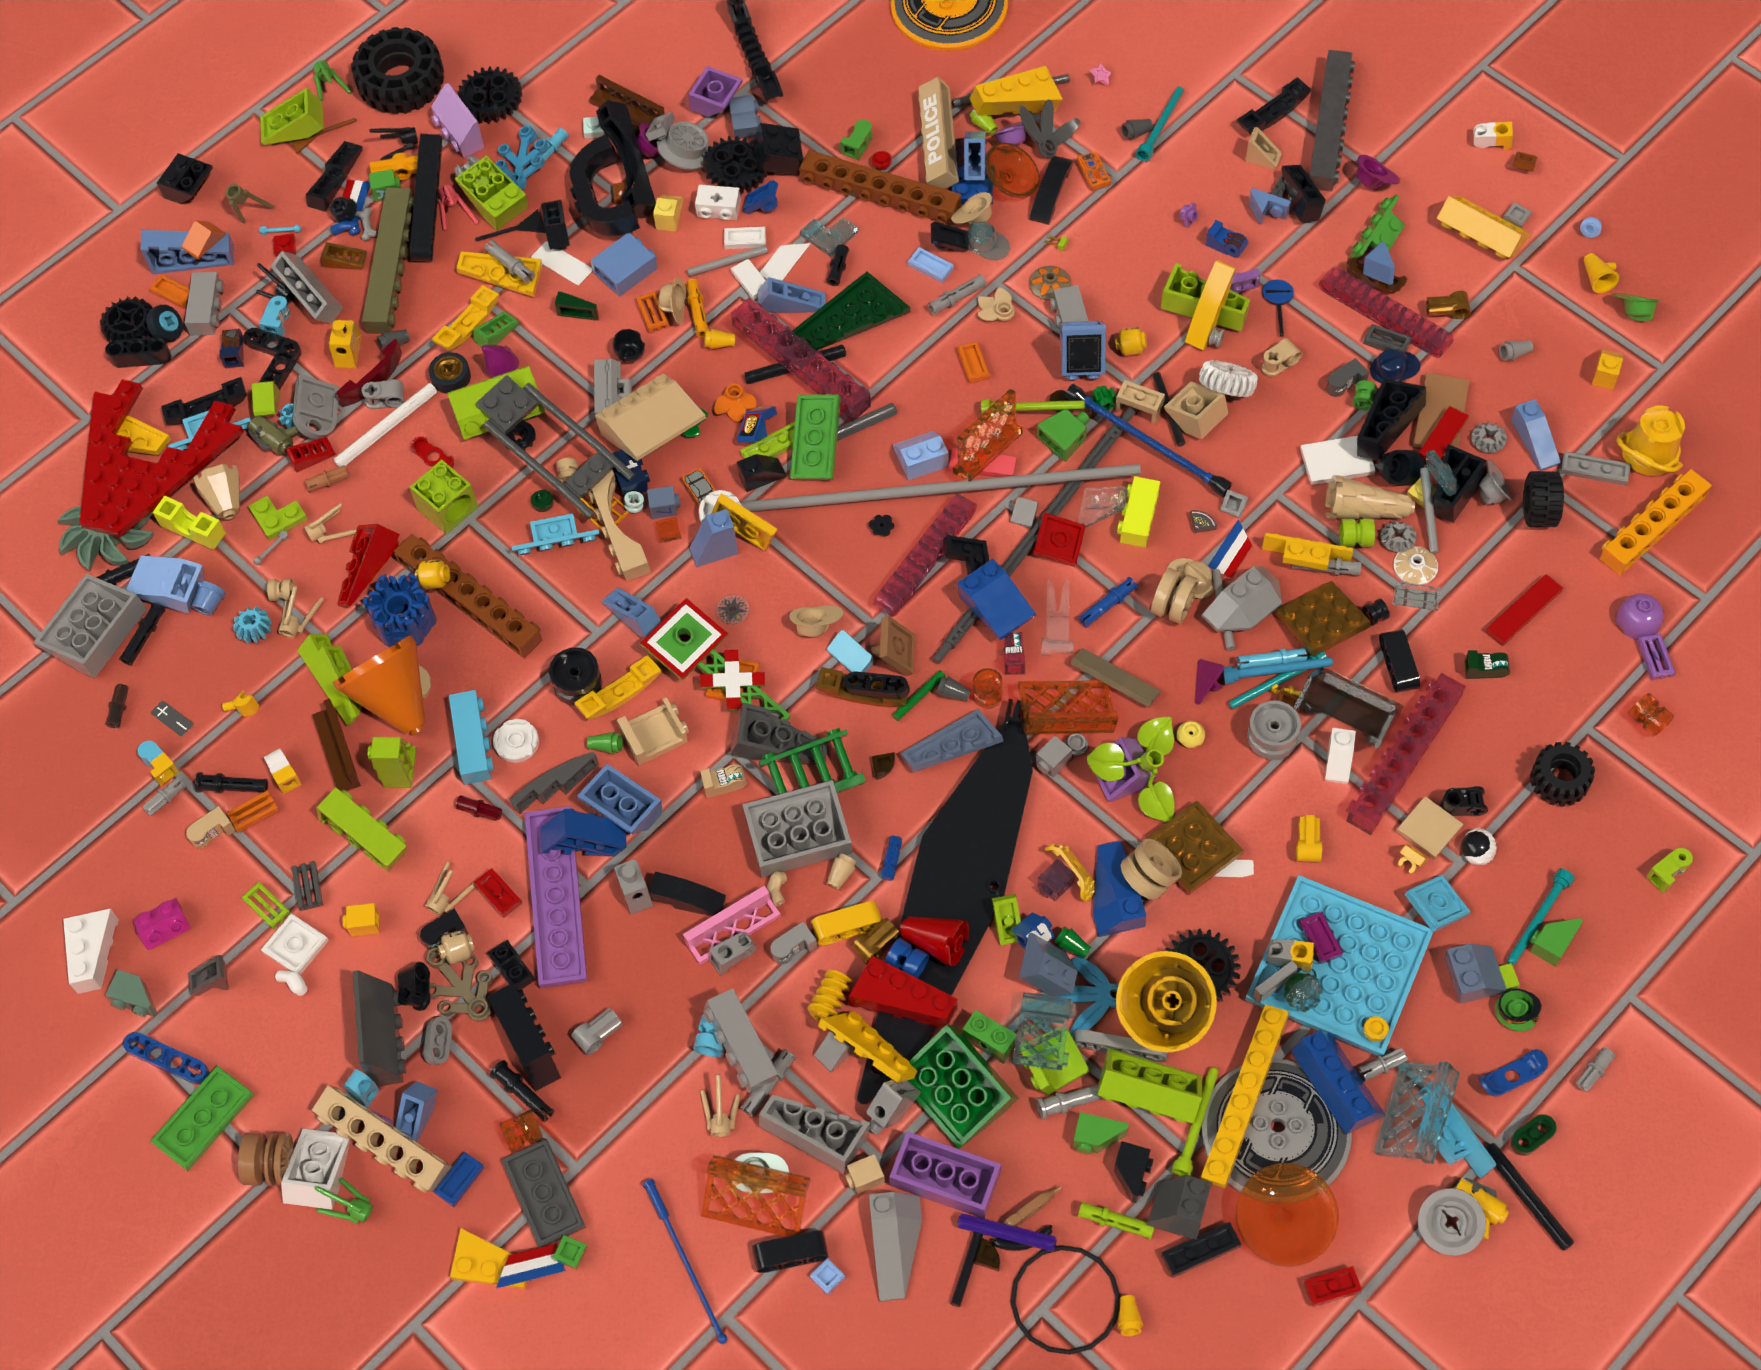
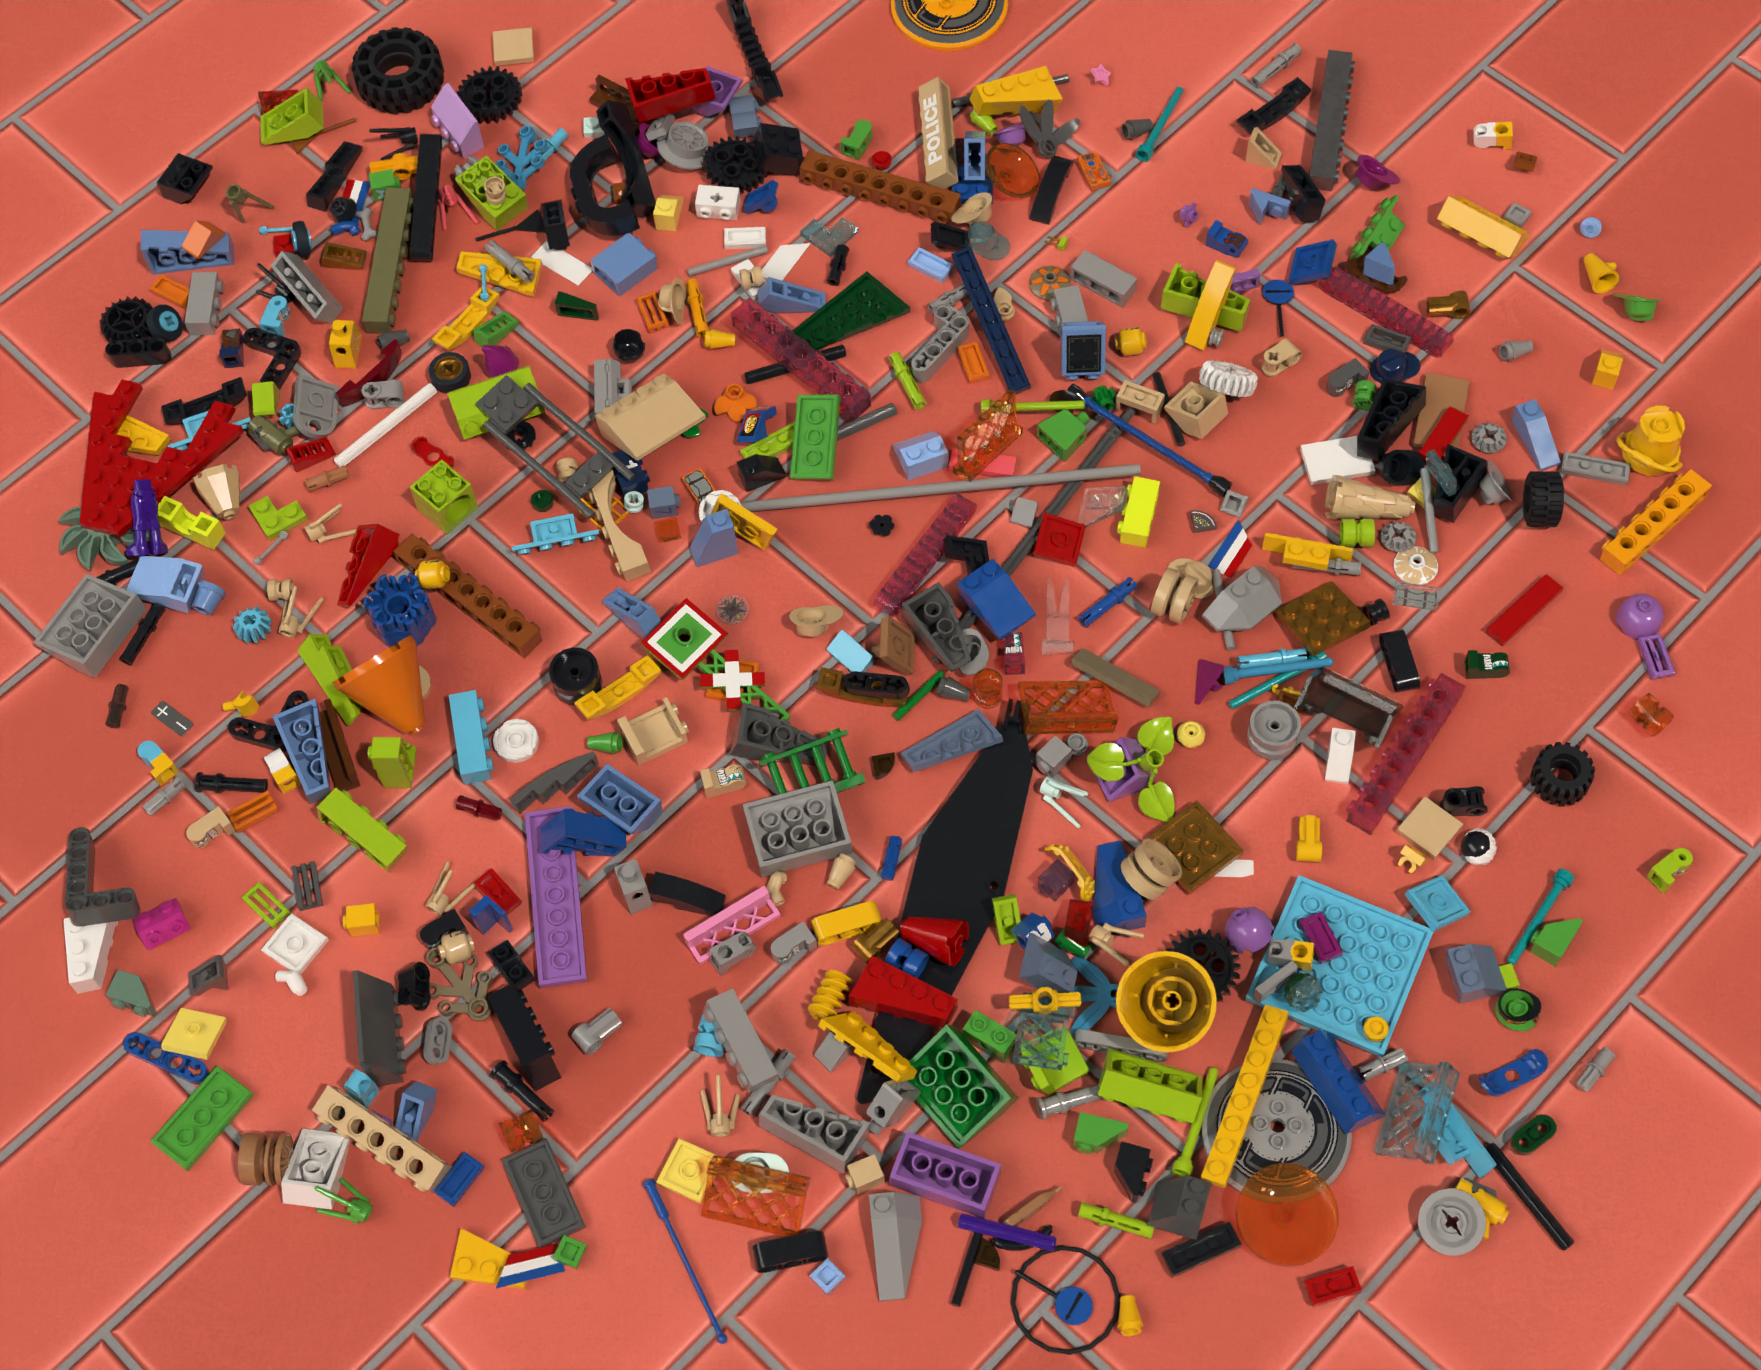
none -> dark grey beam [65,827,141,927]
none -> dark purple piece [126,479,168,556]
none -> light yellow plate [161,1008,227,1060]
none -> black beam [228,690,310,752]
none -> clear red slope [258,90,298,116]
none -> medium blue wedge [272,698,331,804]
none -> black wheel [291,221,312,258]
none -> blue panel [469,895,513,935]
none -> medium azure hinge [479,264,489,301]
none -> tan wheel [484,176,506,205]
none -> tan tile [493,27,534,66]
none -> red wedge [625,68,716,123]
none -> light yellow plate [656,1138,724,1204]
none -> tan wheel [739,265,764,290]
none -> lime pin [888,352,927,410]
none -> dark grey wedge [902,582,971,672]
none -> light grey beam [911,303,969,383]
none -> dark blue tile [951,246,1031,396]
none -> light grey piece [960,628,989,675]
none -> yellow axle [1009,987,1081,1015]
none -> blue piece [1015,1270,1093,1325]
none -> light aqua plant [1040,776,1088,828]
none -> clear red slope [1064,899,1094,947]
none -> light grey brick [1070,250,1137,308]
none -> tan plant [1089,923,1145,966]
none -> medium lavender cylinder [1225,907,1275,954]
none -> light grey pin [1251,43,1302,88]
none -> blue plate [1289,239,1337,285]

